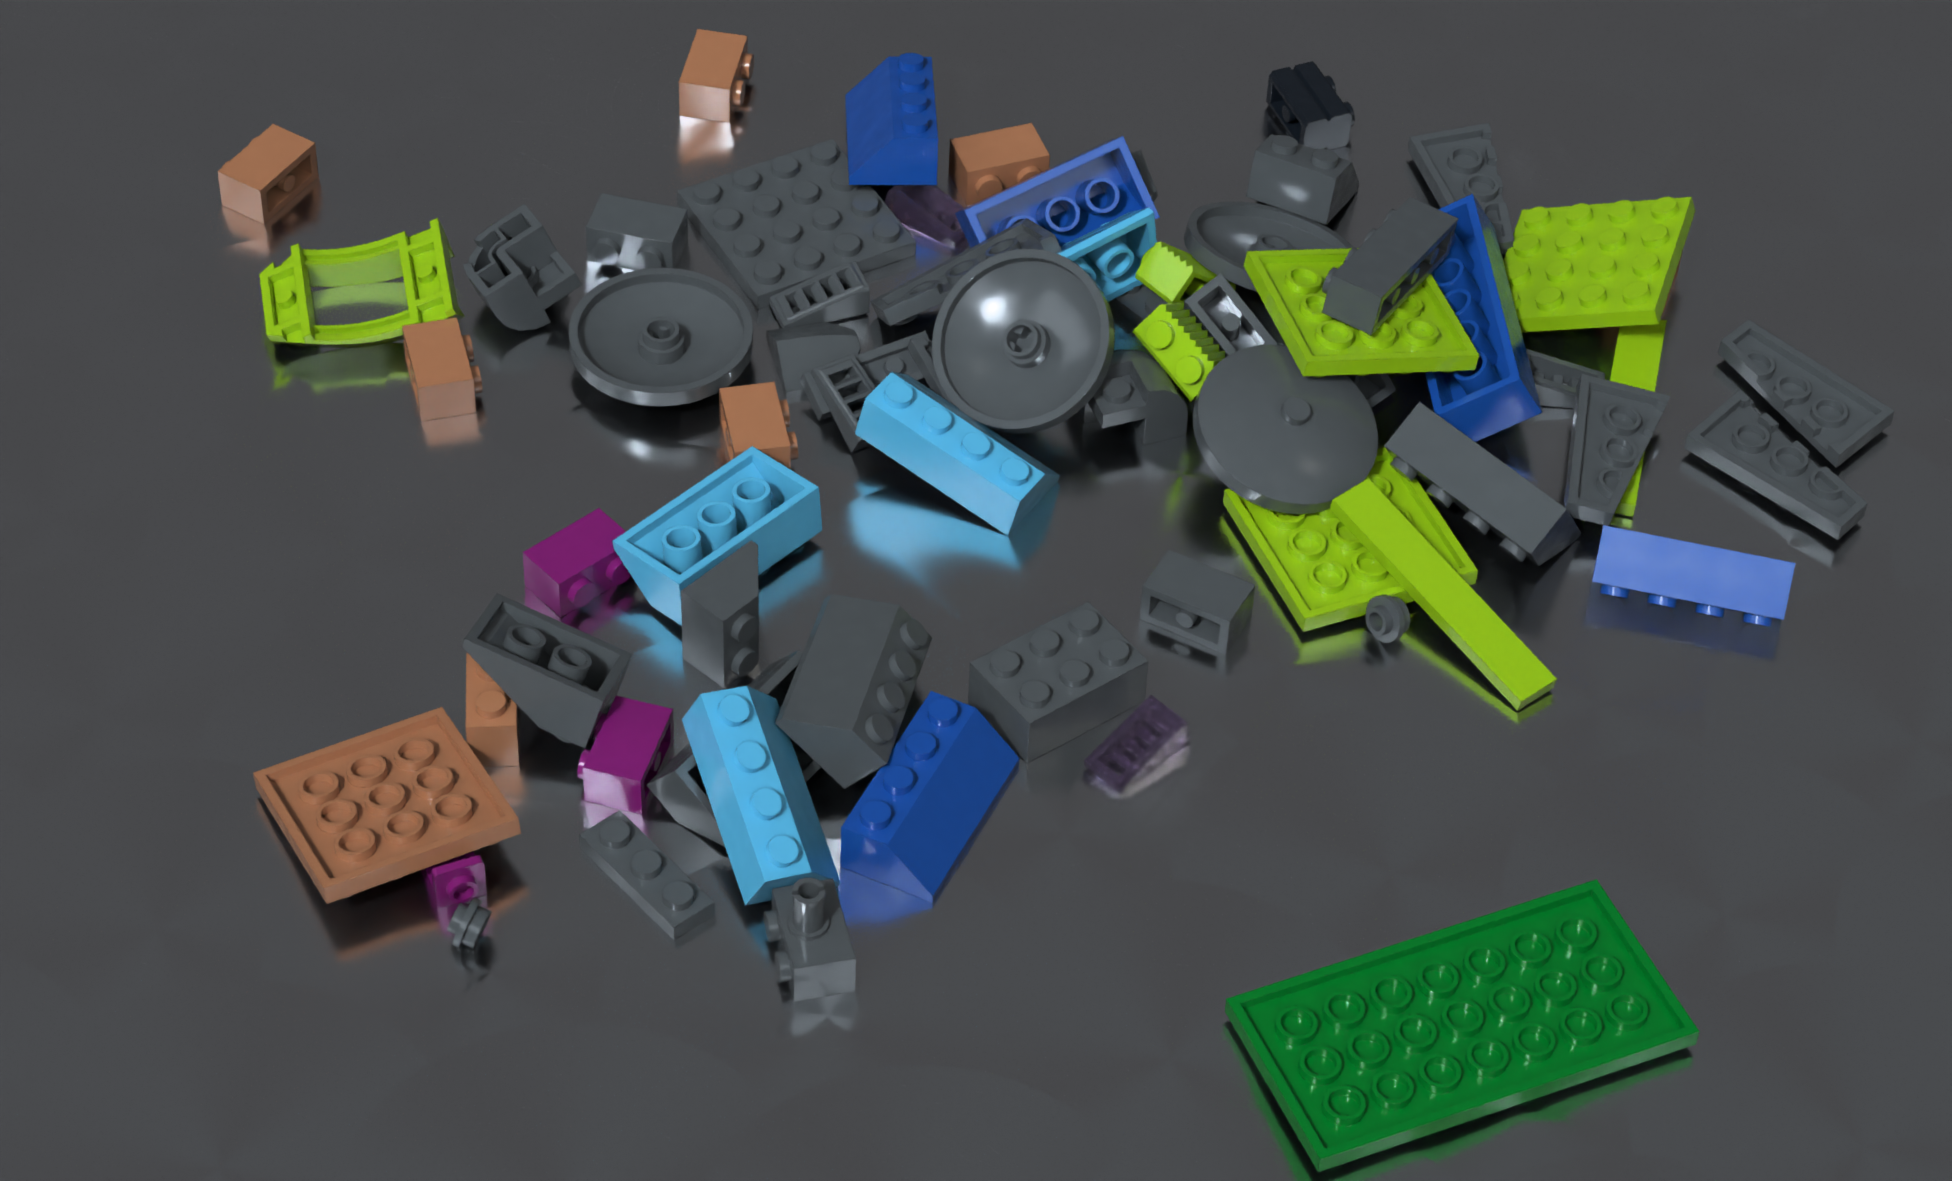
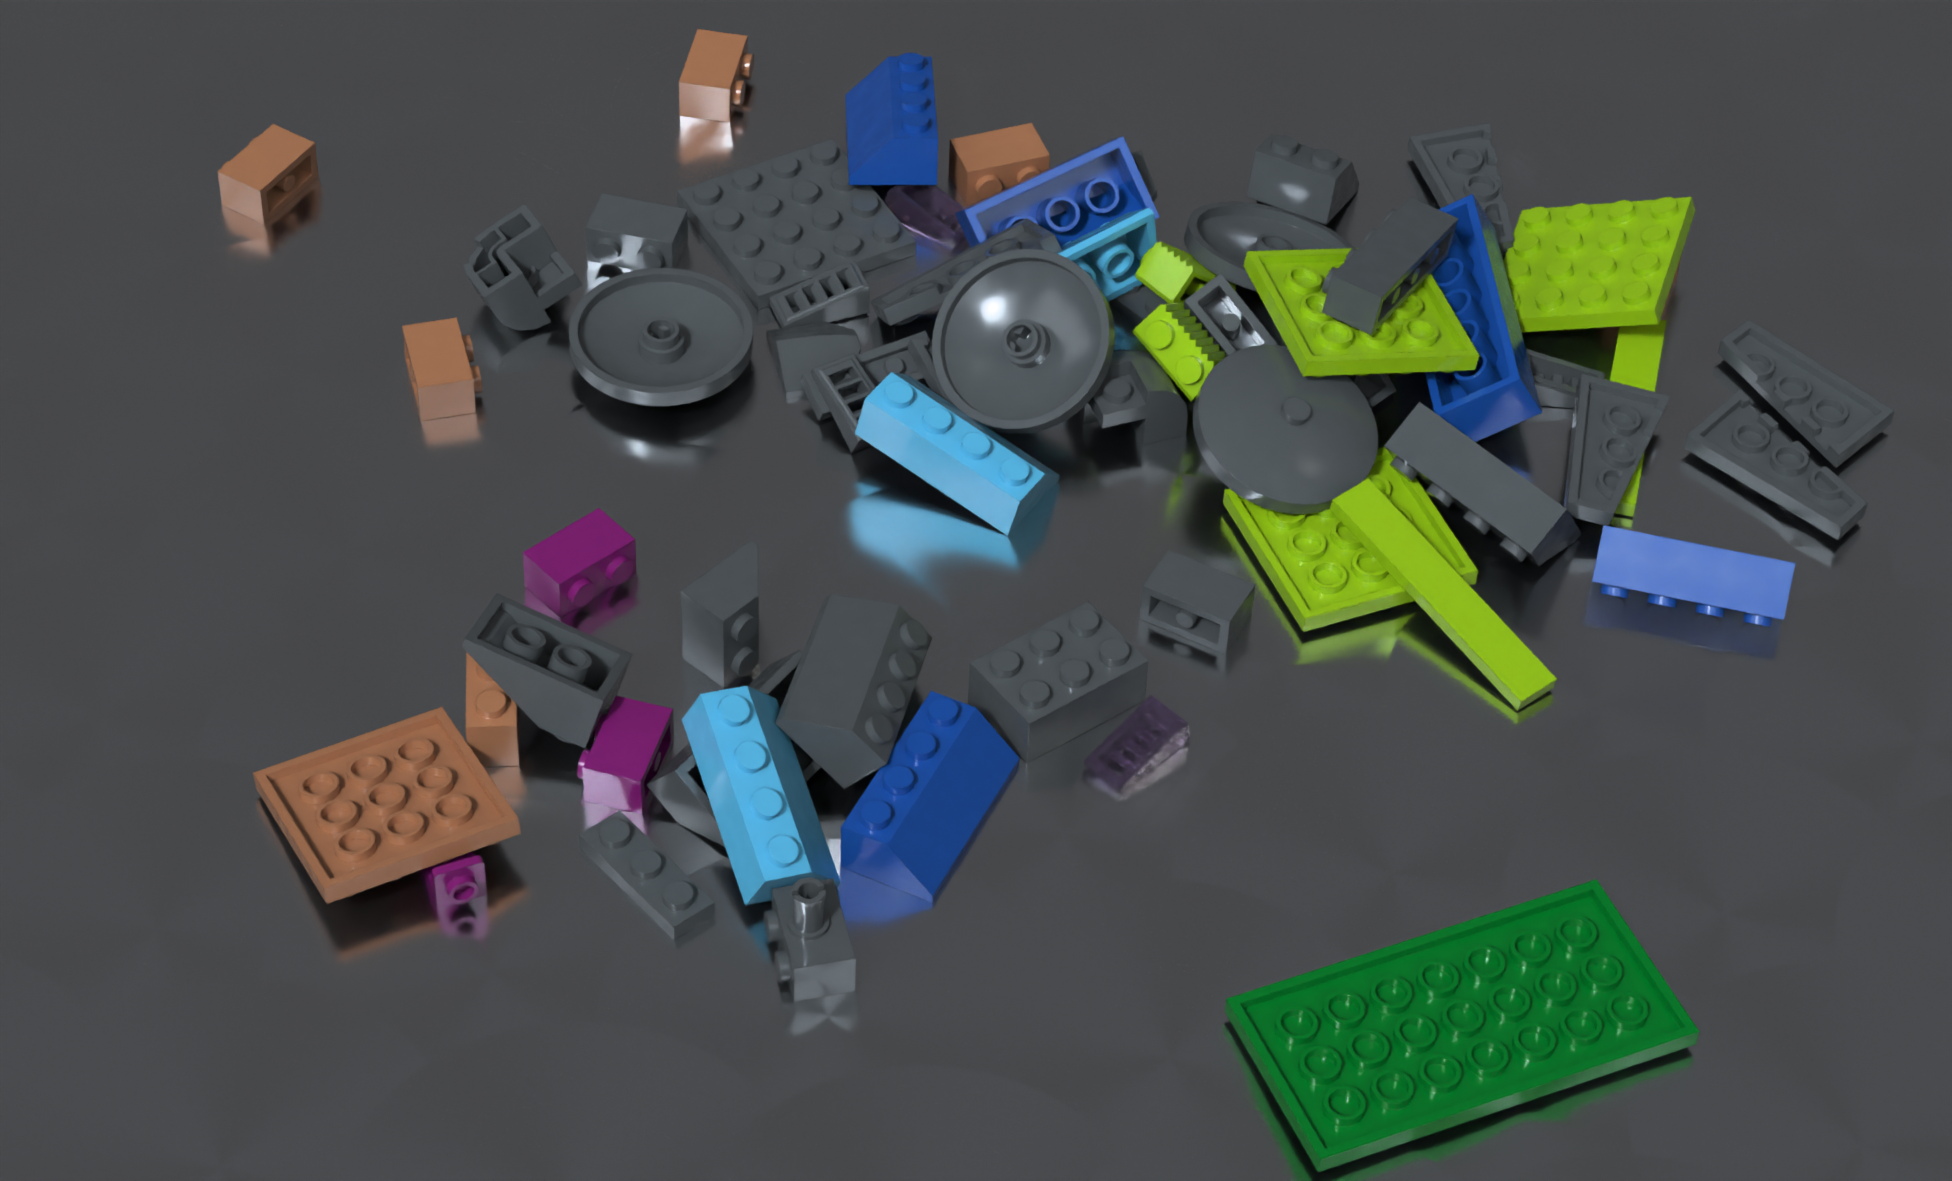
lime wedge [259,218,465,348] -> none
dark grey plate [447,898,492,949] -> none
medium azure slope [612,446,822,626] -> none
nougat brick [719,382,798,470] -> none
black brick [1266,61,1355,150] -> none
dark grey plate [1366,594,1410,643] -> none

